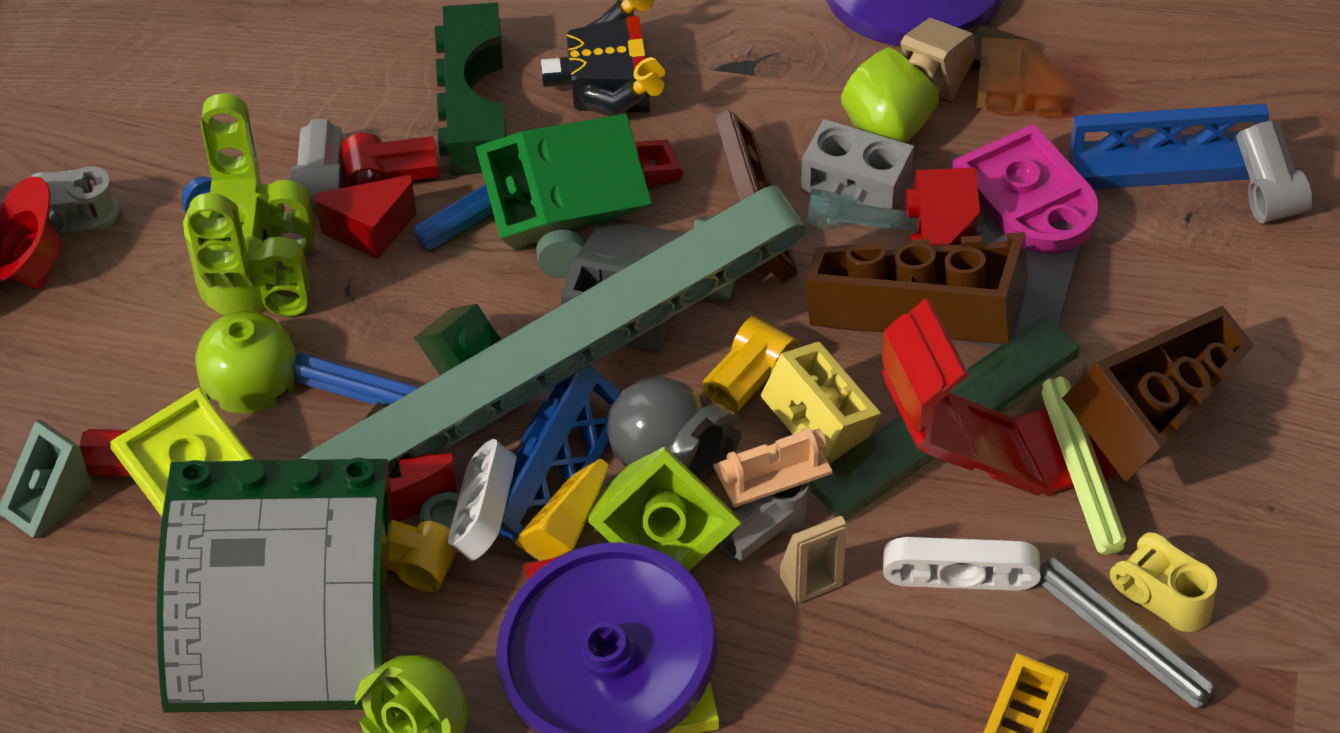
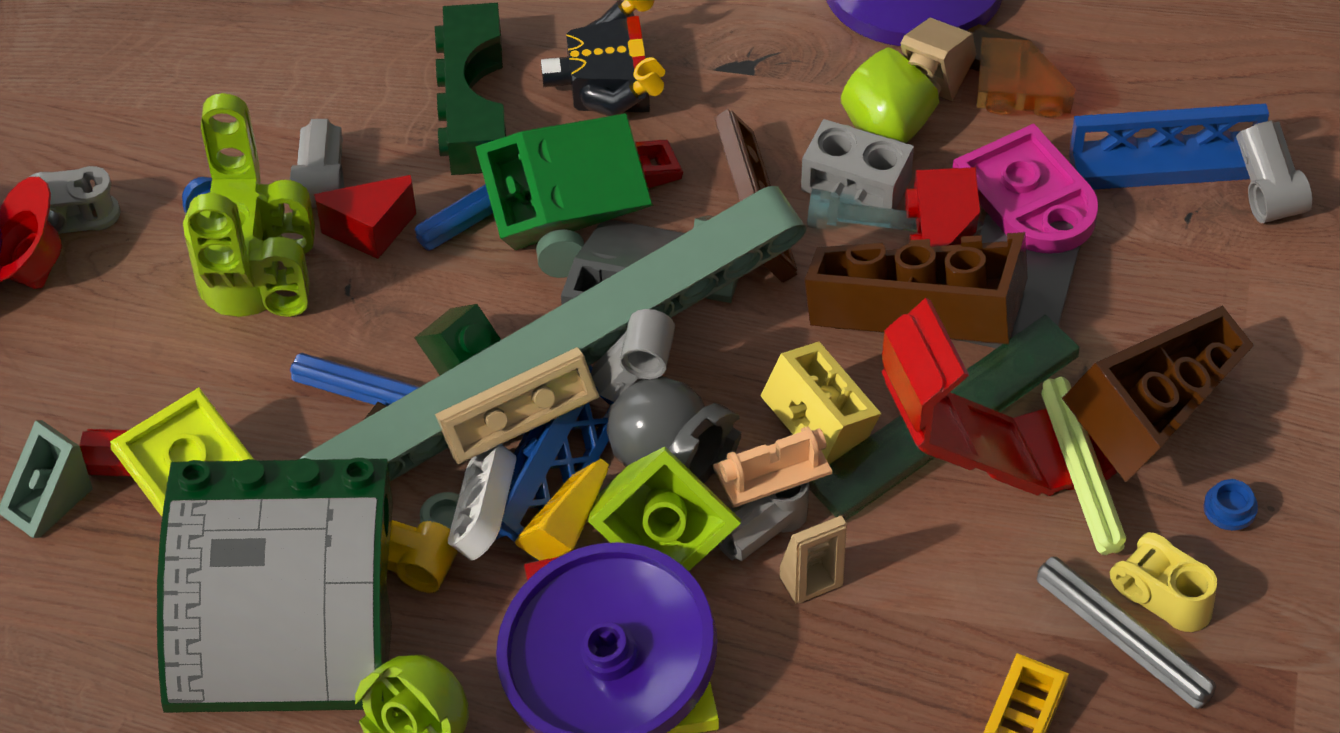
lime cylinder [195,311,296,414] -> none
red piece [341,133,439,187] -> none
red slope [390,453,457,522] -> none
yellow piece [703,315,800,412] -> none
white beam [883,537,1041,591] -> none
none -> tan tile [435,347,599,465]
none -> light grey piece [591,309,675,402]
none -> blue plate [1203,479,1258,531]

